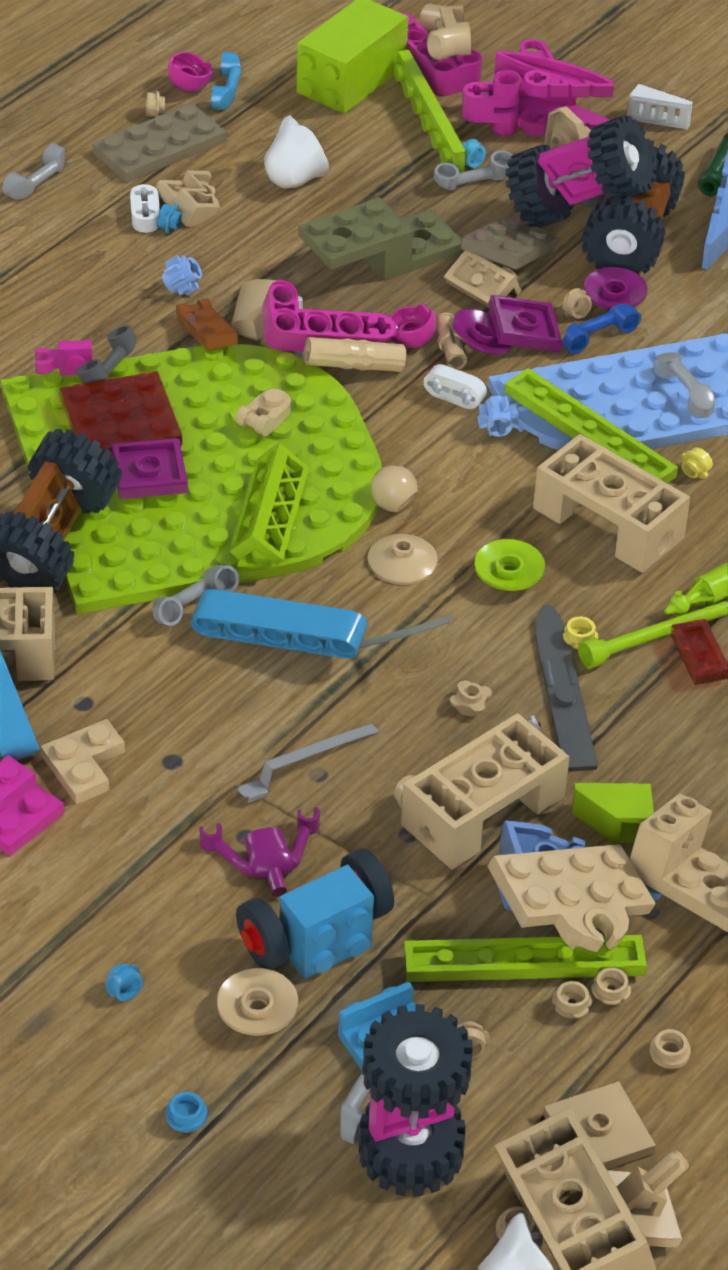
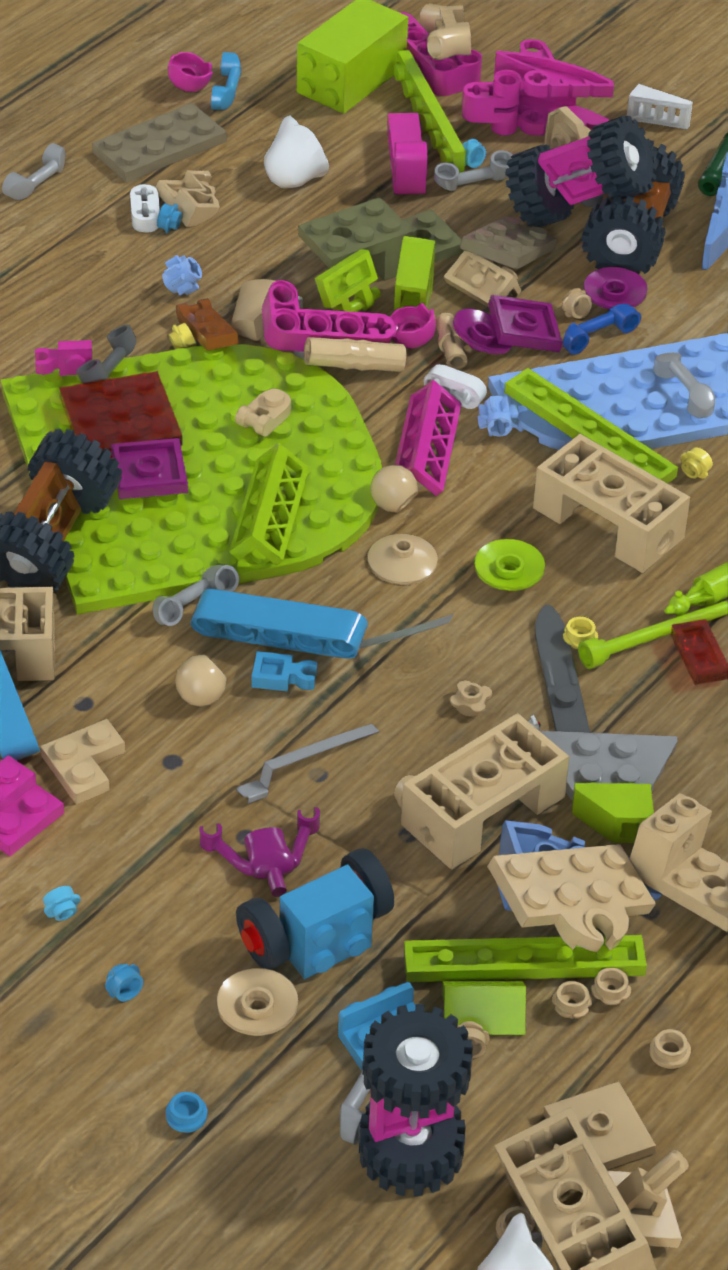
tan plate [145,91,165,118] -> none
none -> medium azure plate [43,886,81,921]
none -> light yellow plate [168,323,197,350]
none -> tan piece [175,655,227,707]
none -> dark azure plate [251,651,317,691]
none -> lime plate [314,249,381,312]
none -> dark pink beam [387,113,427,195]
none -> lime slope [394,236,435,310]
none -> dark pink fence [395,380,462,496]
none -> lime panel [442,981,526,1035]
none -> light grey wing [540,731,678,800]

